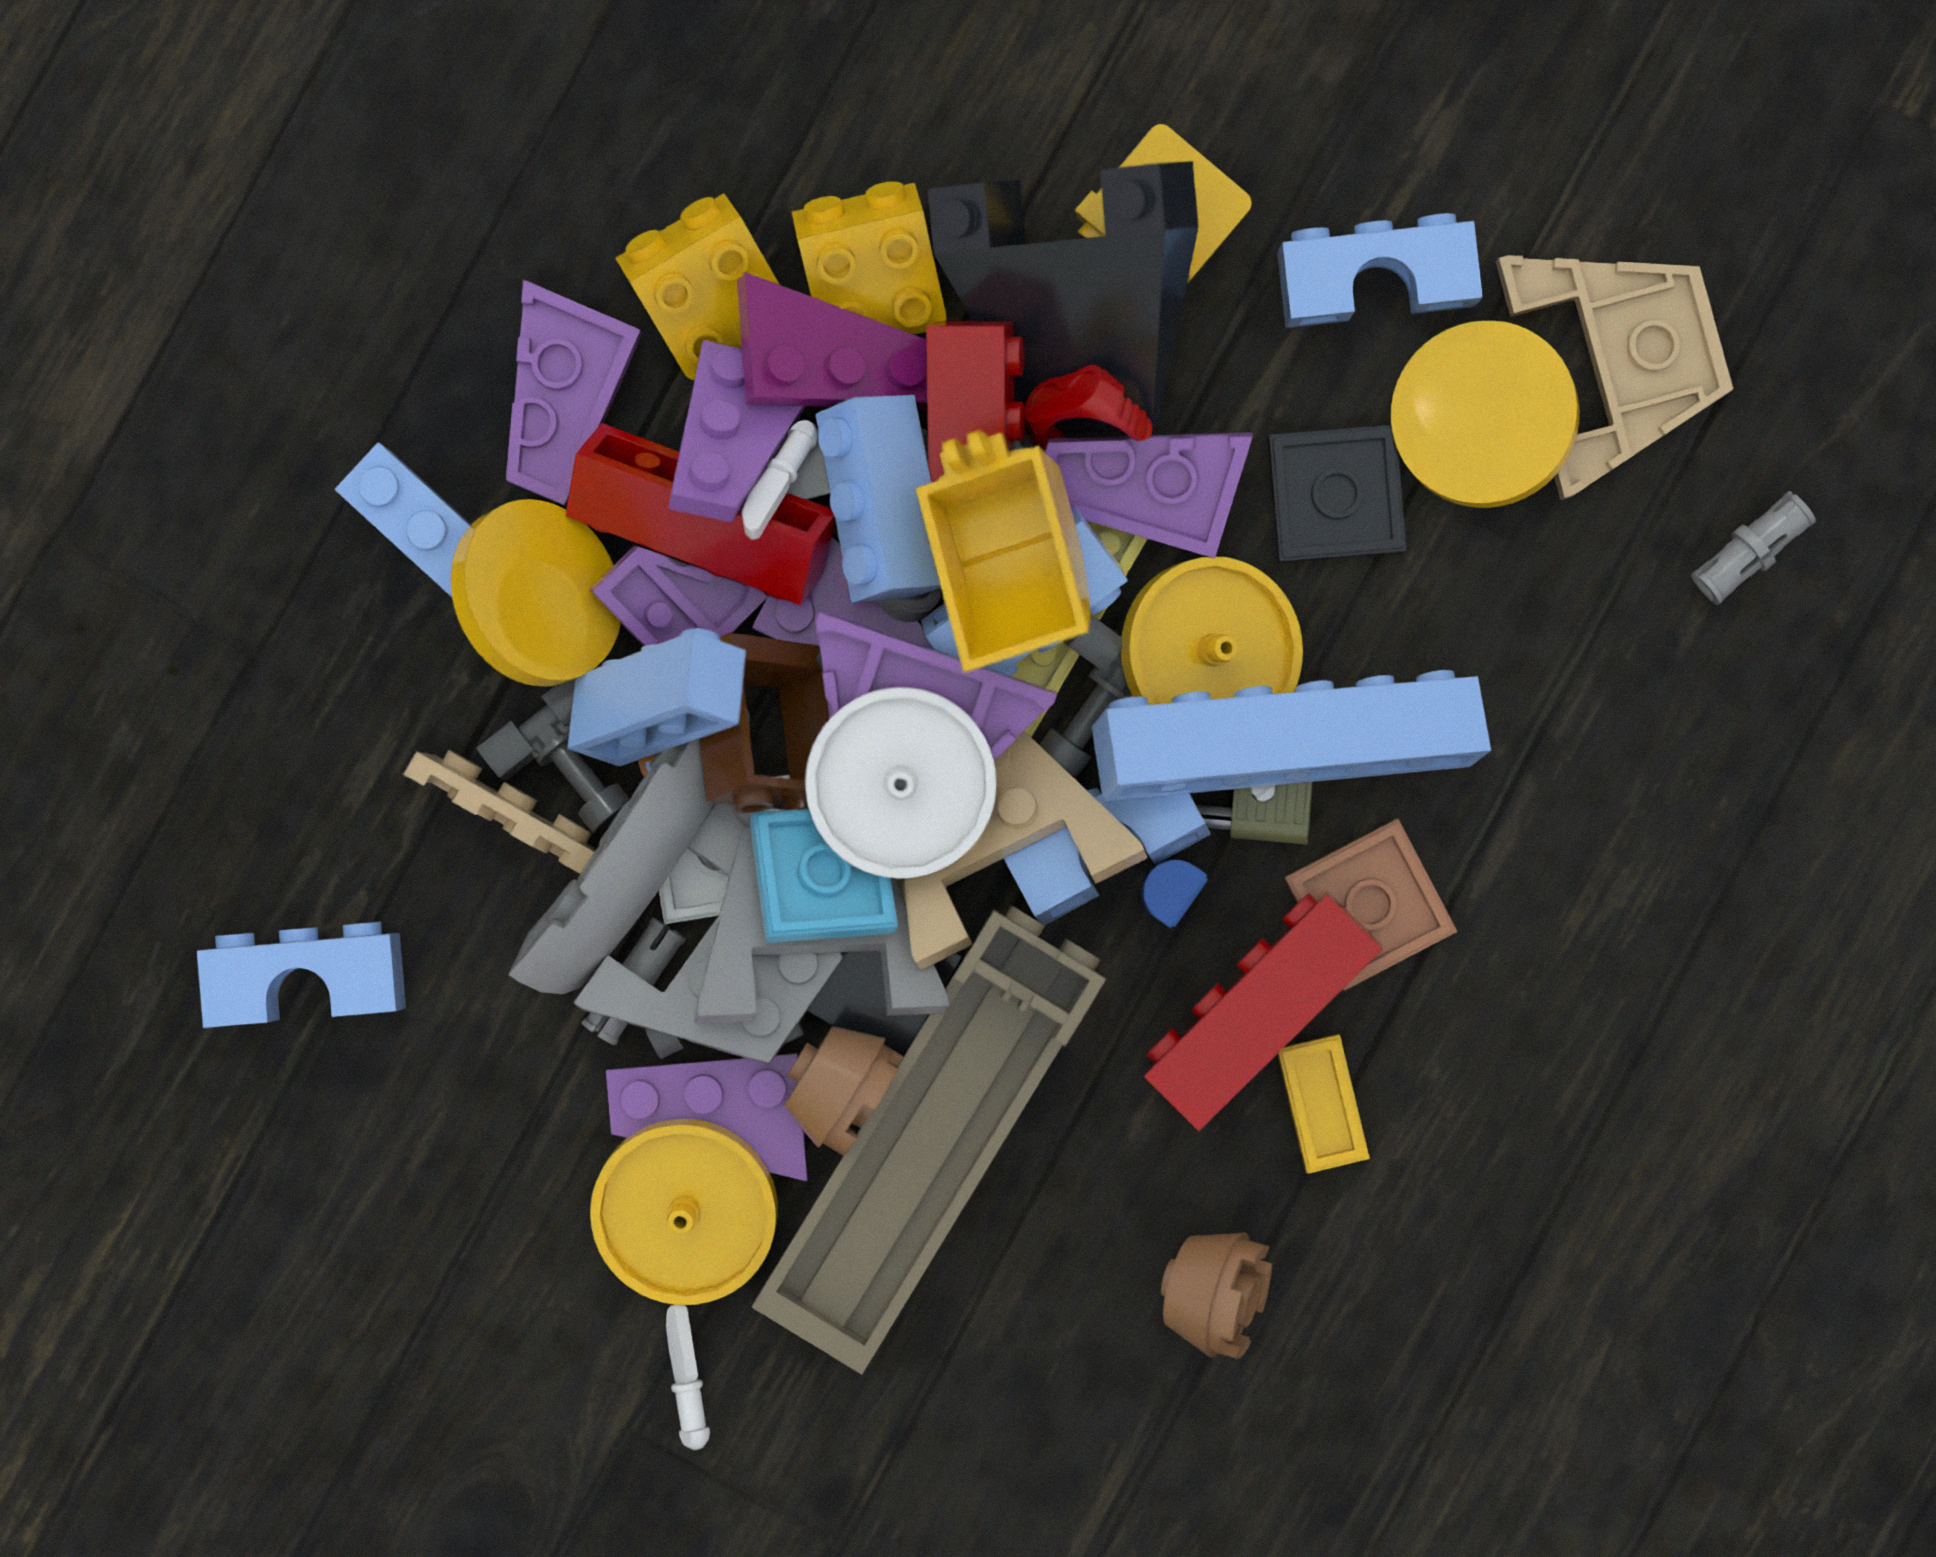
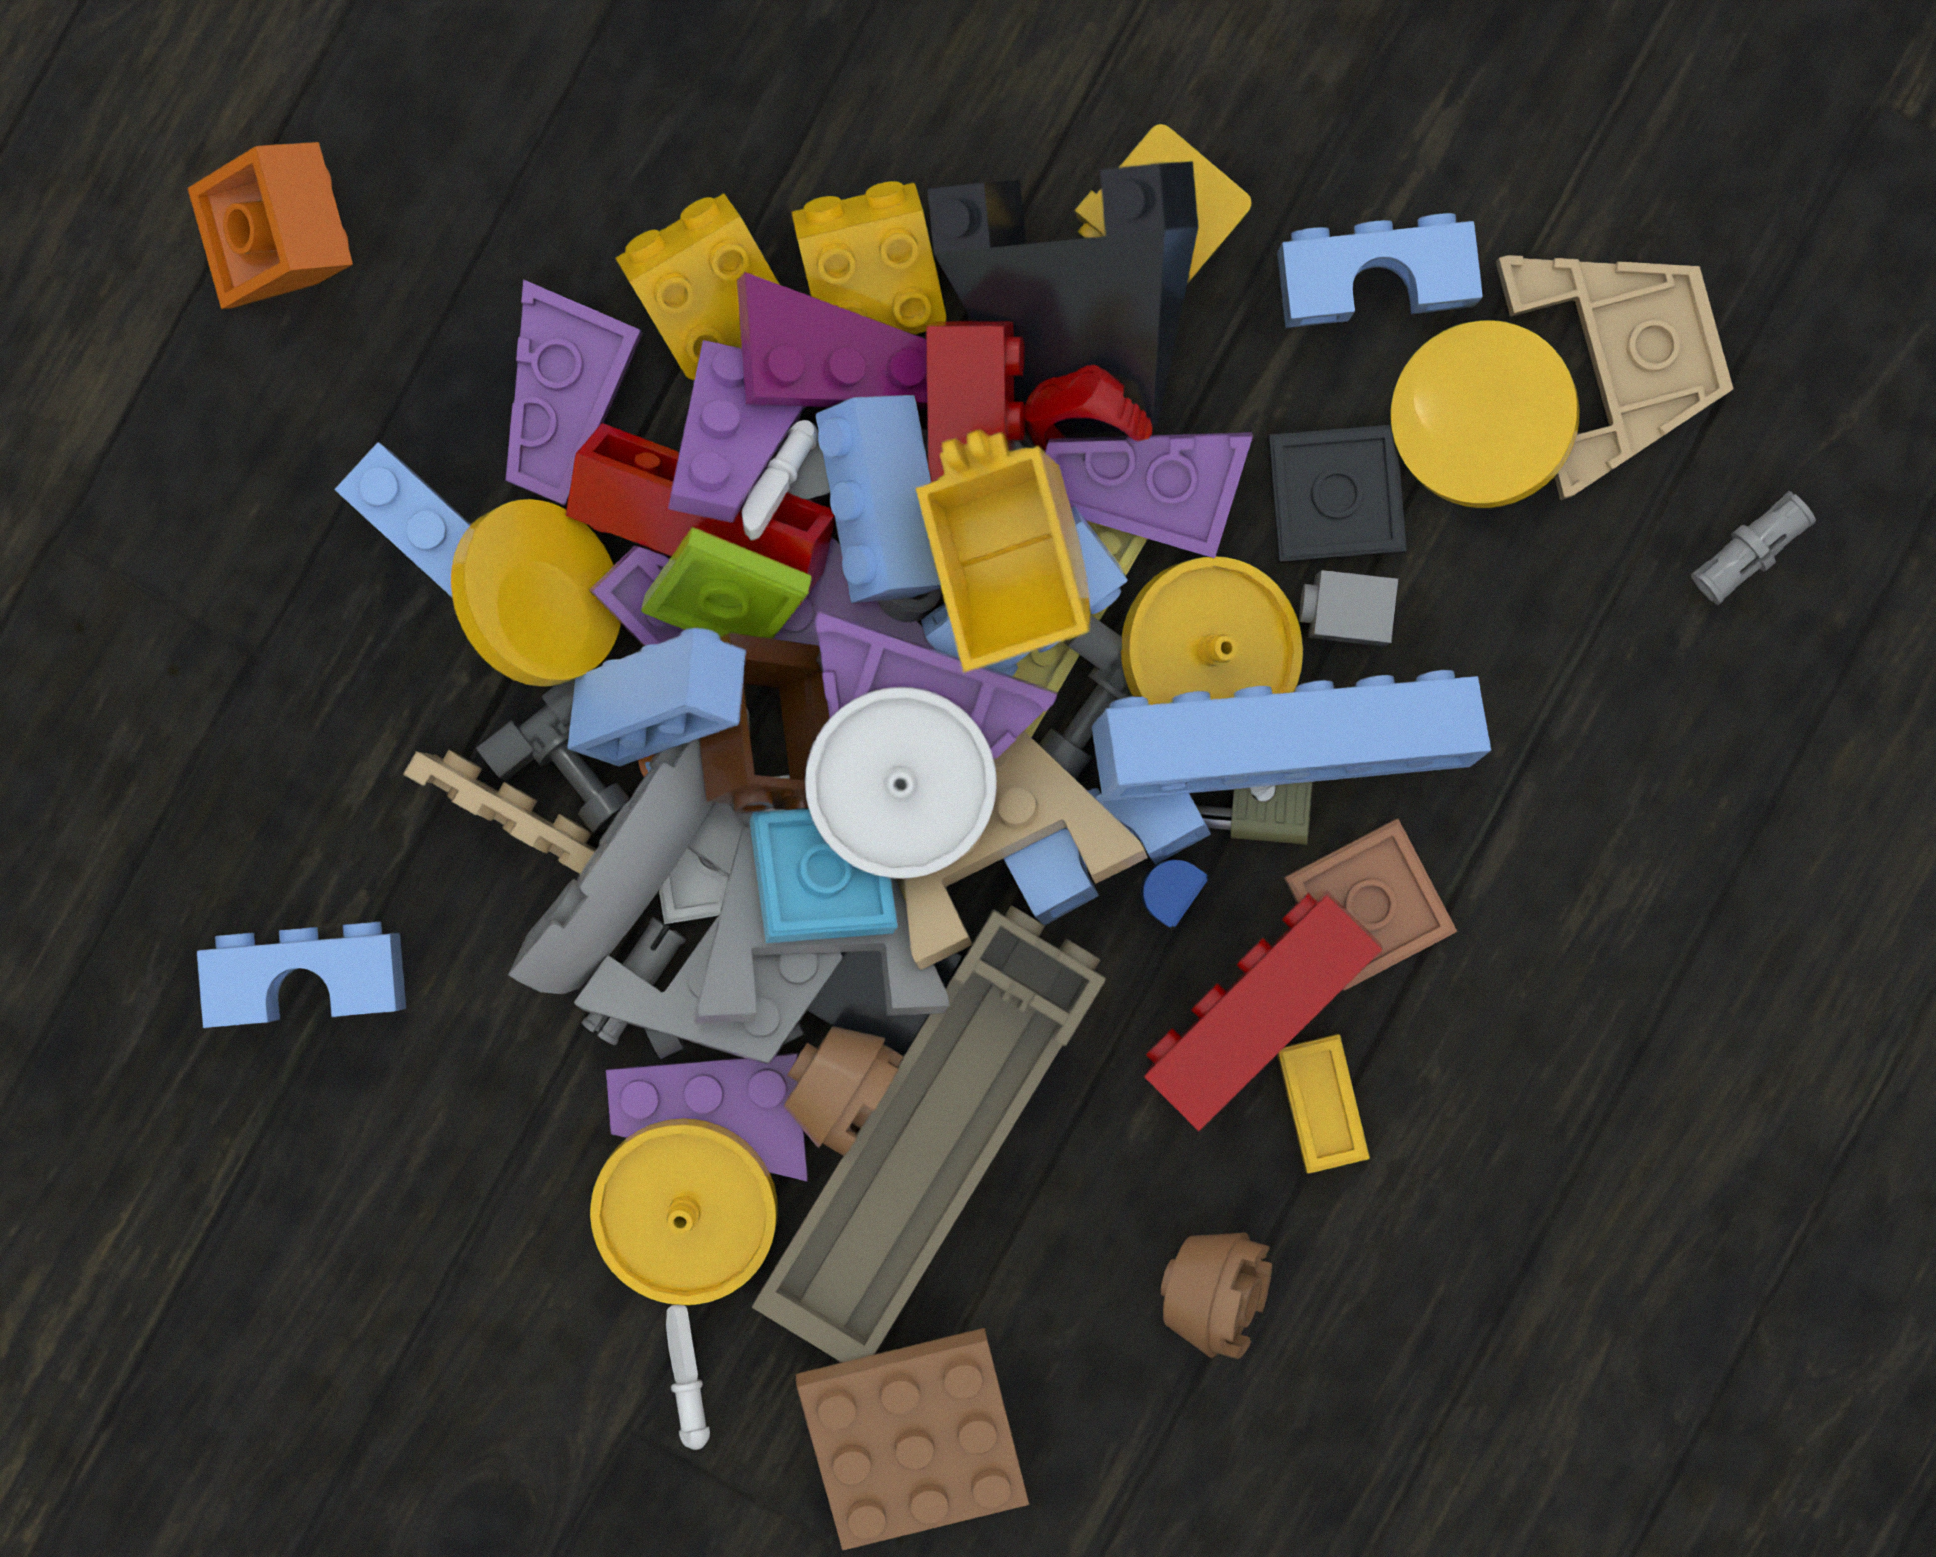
none -> orange slope [188,142,353,309]
none -> lime tile [641,527,812,639]
none -> medium nougat plate [796,1328,1029,1550]
none -> light grey brick [1299,570,1398,646]

